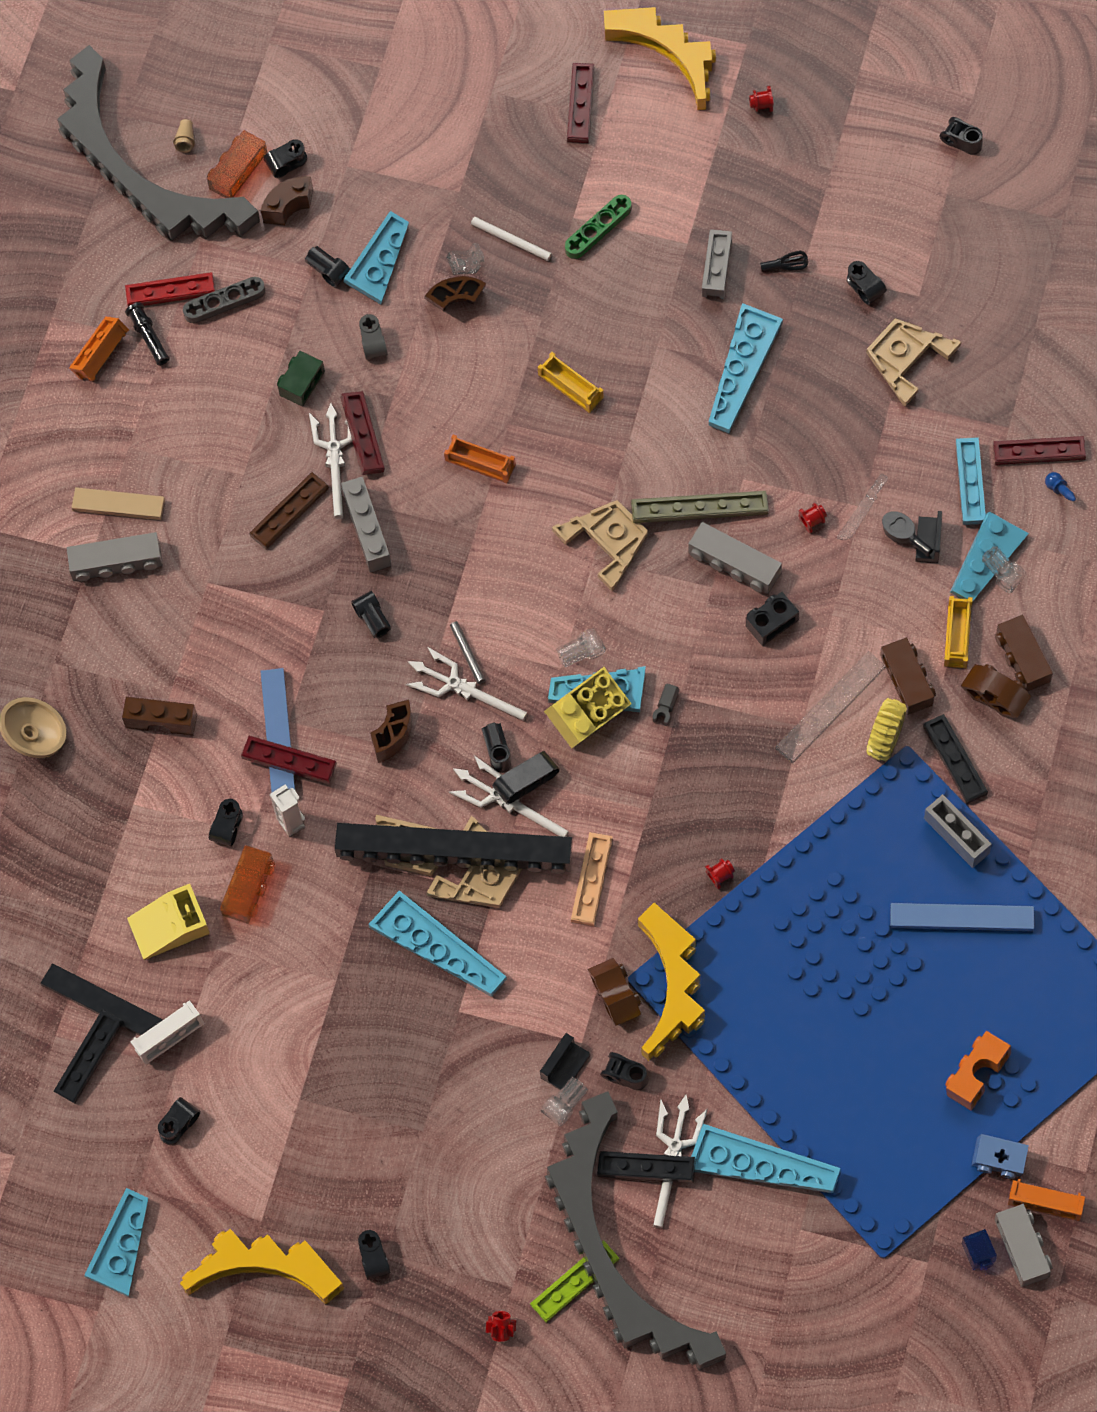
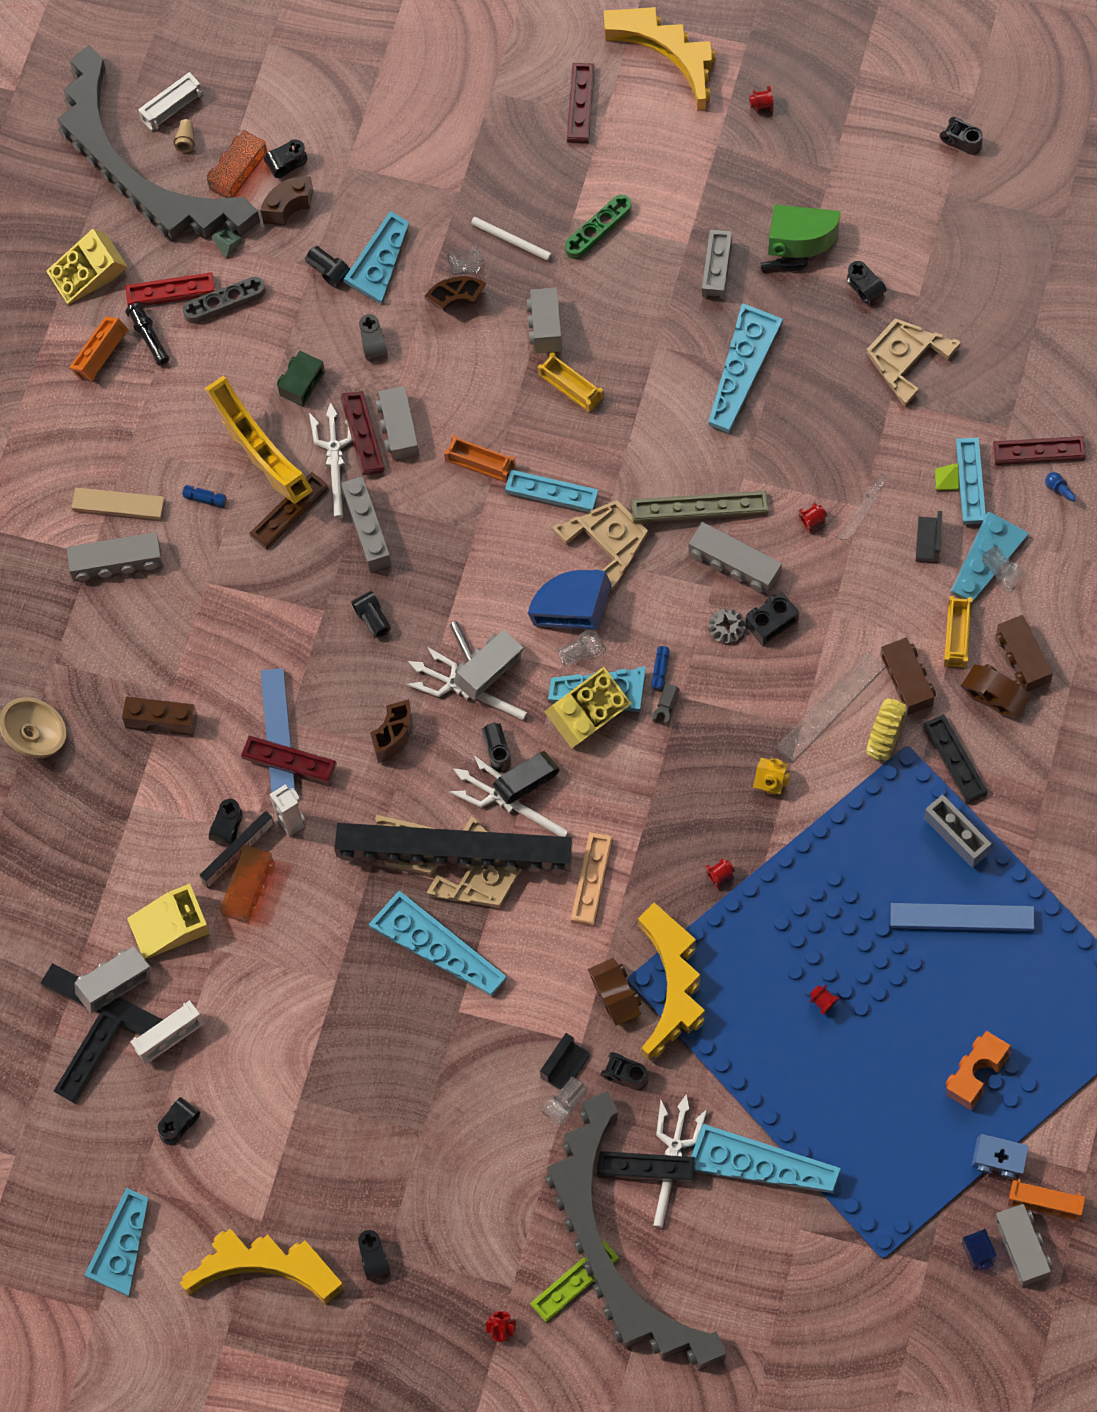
piece [882,511,933,556] -> none
none -> light yellow slope [46,229,128,305]
none -> light grey brick [74,946,150,1014]
none -> white container [138,72,203,132]
none -> blue axle [182,485,227,507]
none -> black tile [200,811,274,888]
none -> yellow arch [205,376,313,504]
none -> sand green slope [212,228,242,258]
none -> light grey brick [375,386,419,460]
none -> light grey brick [454,630,523,700]
none -> medium azure plate [505,470,599,513]
none -> light grey brick [527,287,562,354]
none -> blue brick [528,569,611,630]
none -> blue axle [651,646,670,691]
none -> light grey gear [708,608,745,643]
none -> yellow brick [753,758,791,794]
none -> bright green brick [768,204,841,258]
none -> red brick [809,985,840,1015]
none -> lime slope [935,463,959,491]

